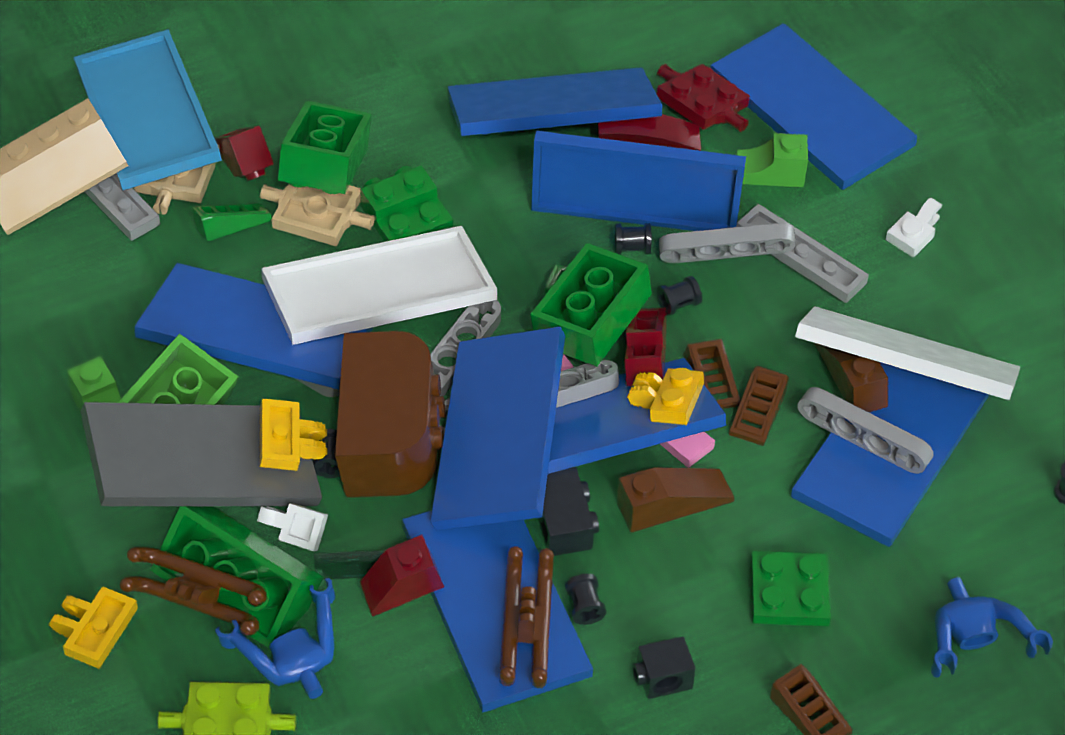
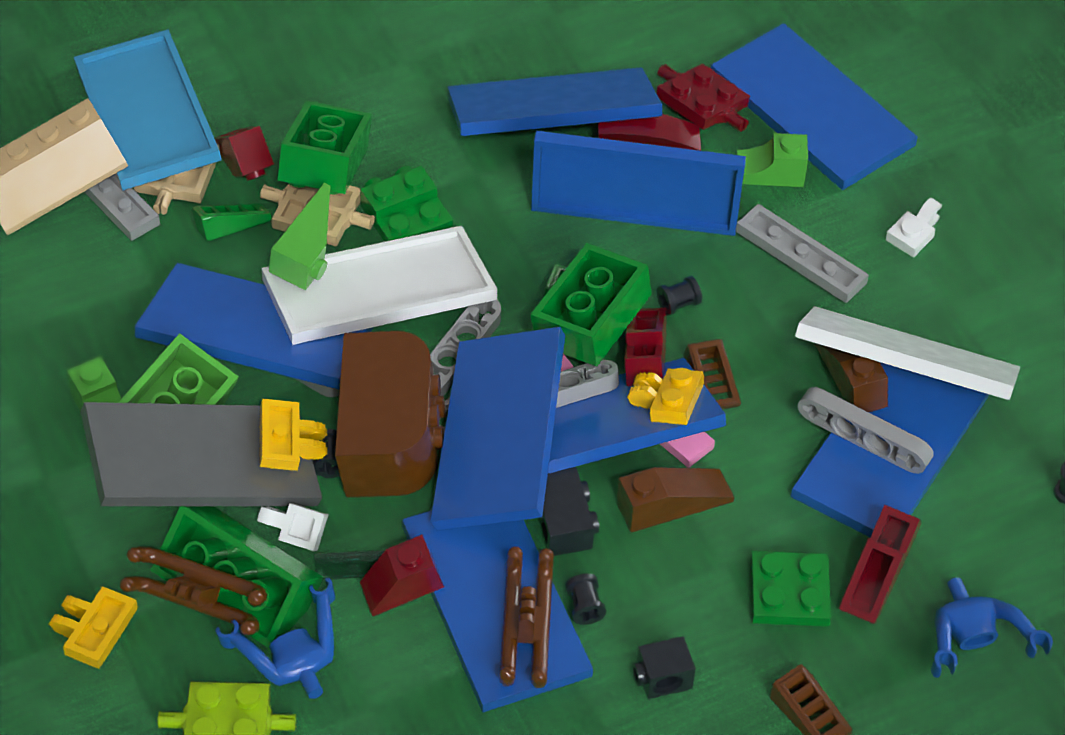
black bush [614,223,652,255] -> none
light grey beam [659,223,795,263] -> none
reddish brown slope [729,366,789,446] -> none
none -> bright green slope [269,183,330,290]
none -> dark red slope [839,505,922,624]

